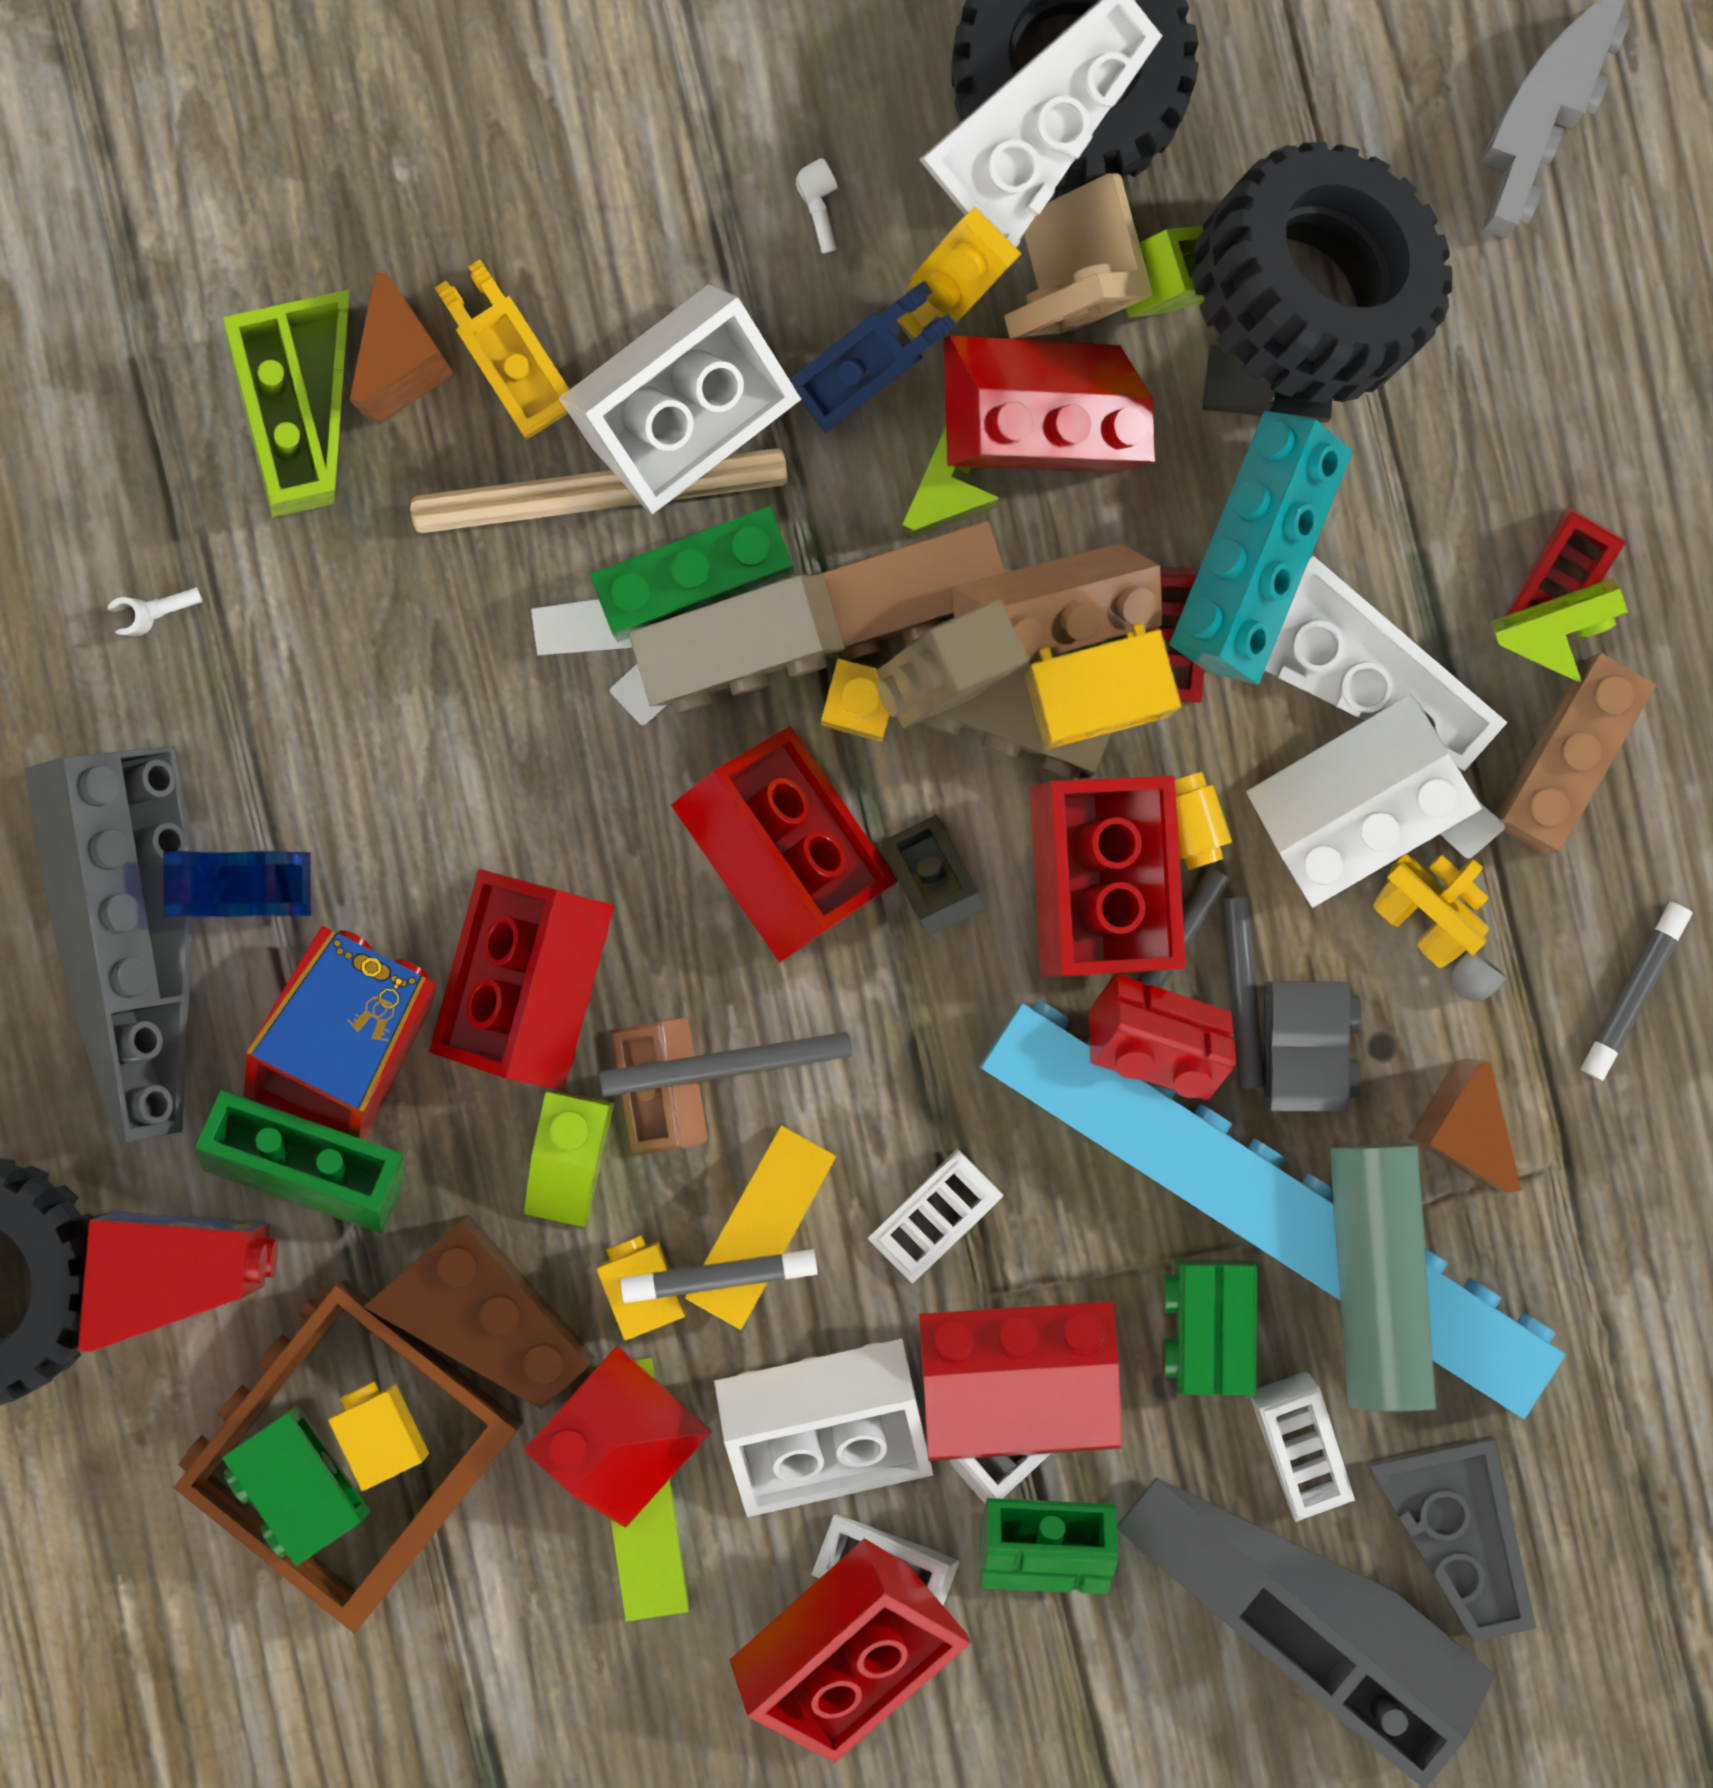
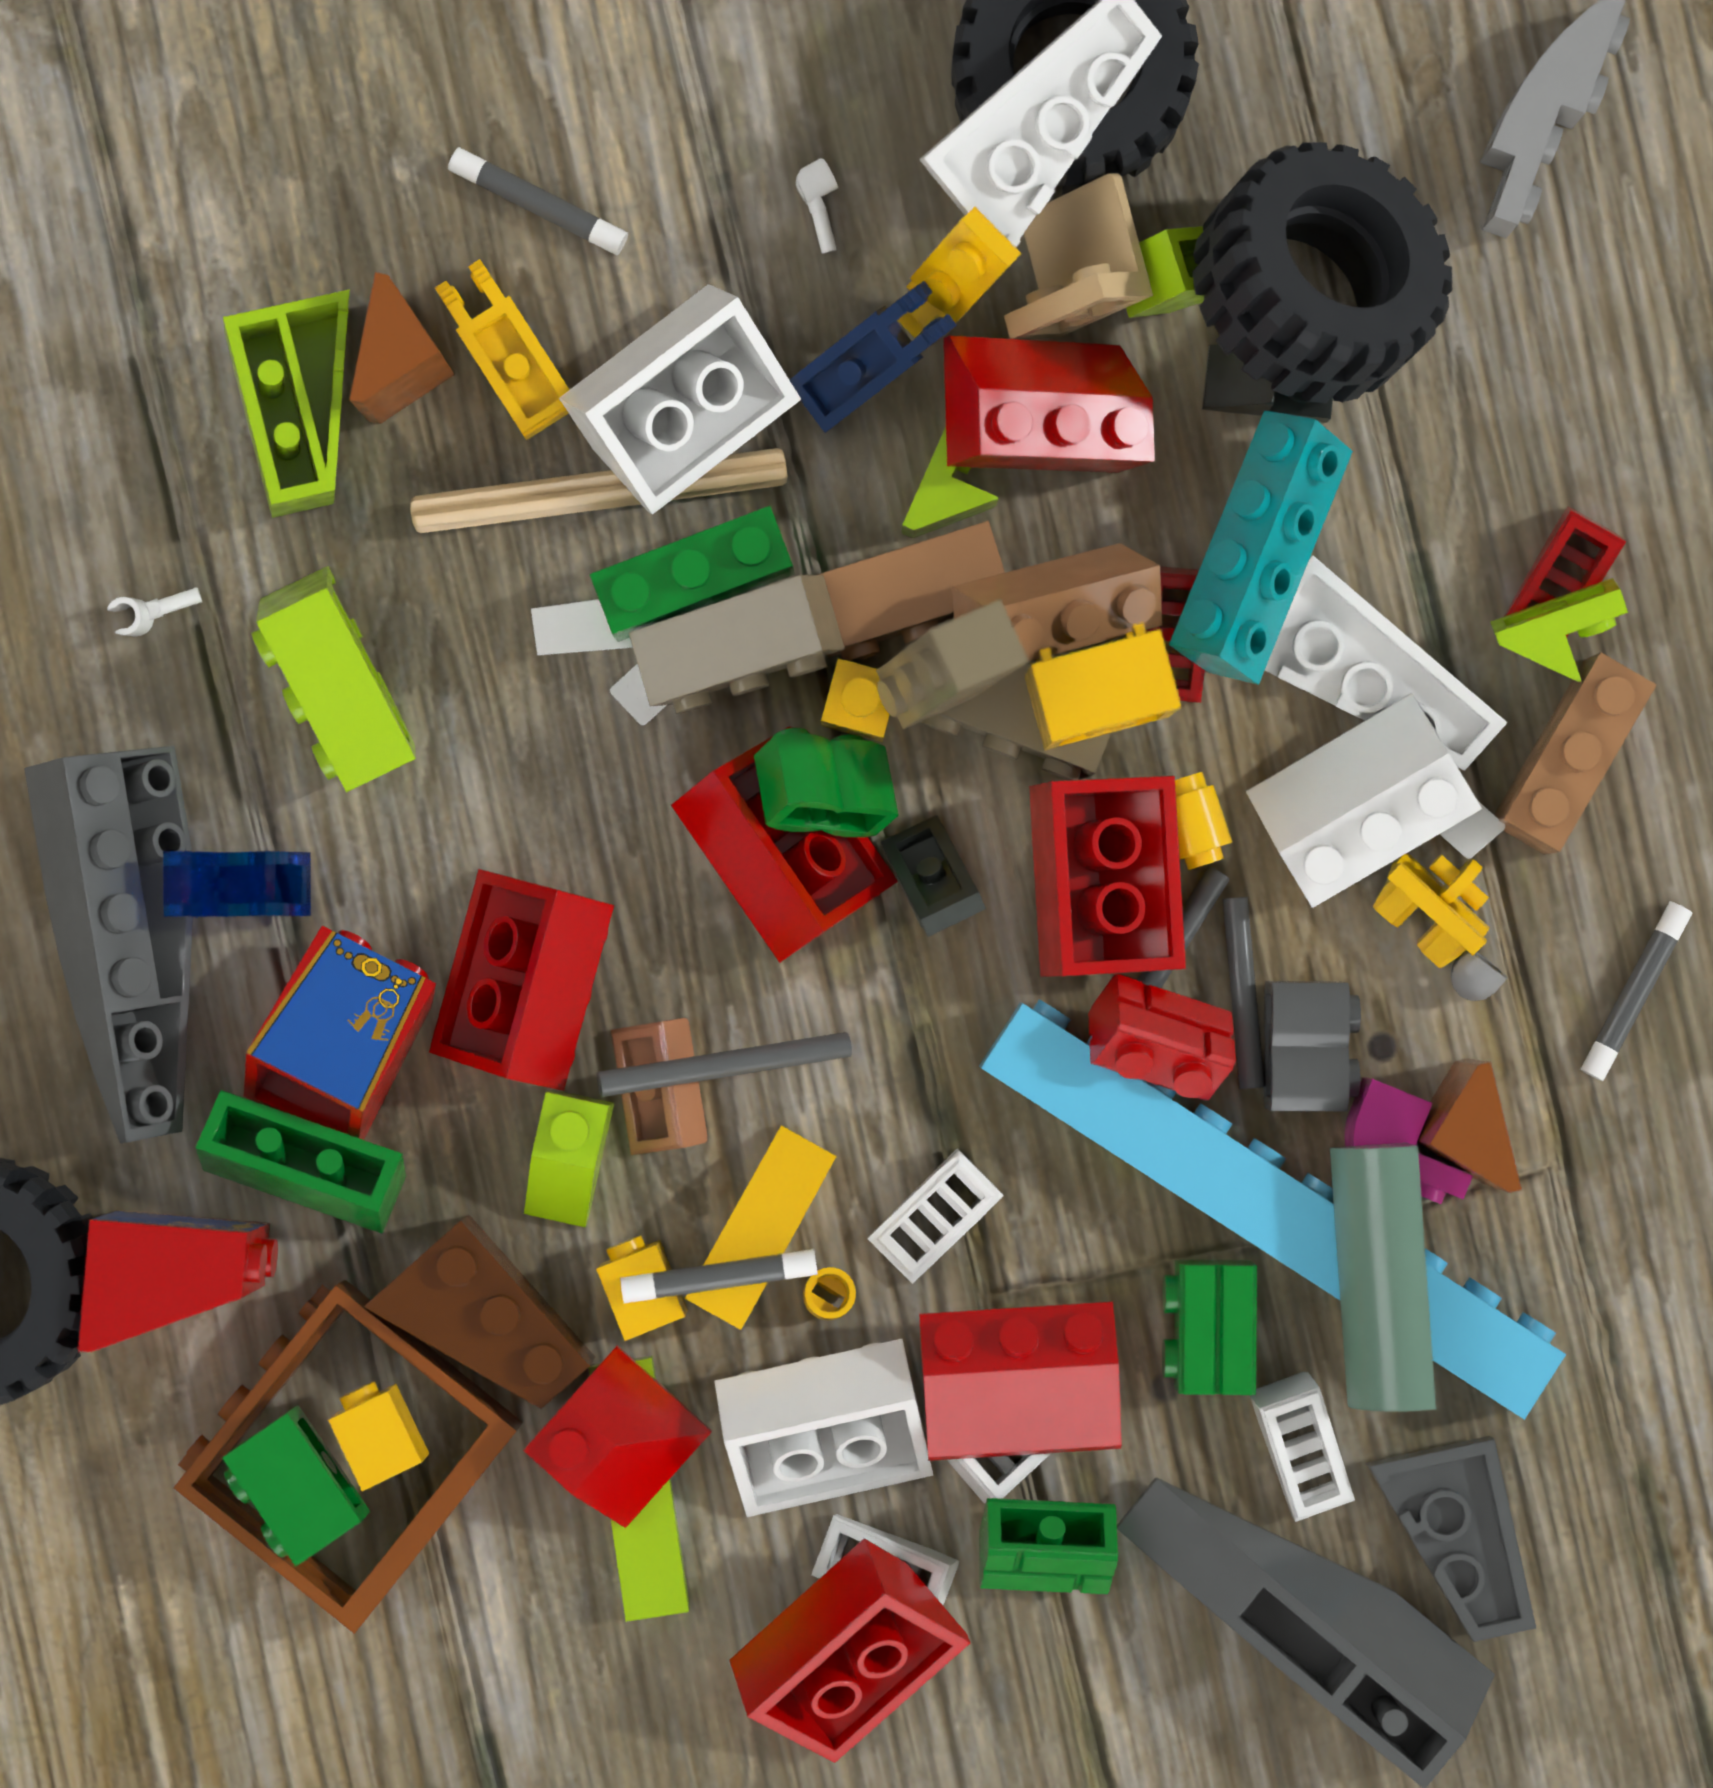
none -> lime wedge [251,566,416,793]
none -> dark grey bar [448,147,628,256]
none -> green brick [754,728,899,837]
none -> yellow hinge [803,1267,856,1321]
none -> dark pink brick [1344,1077,1473,1205]

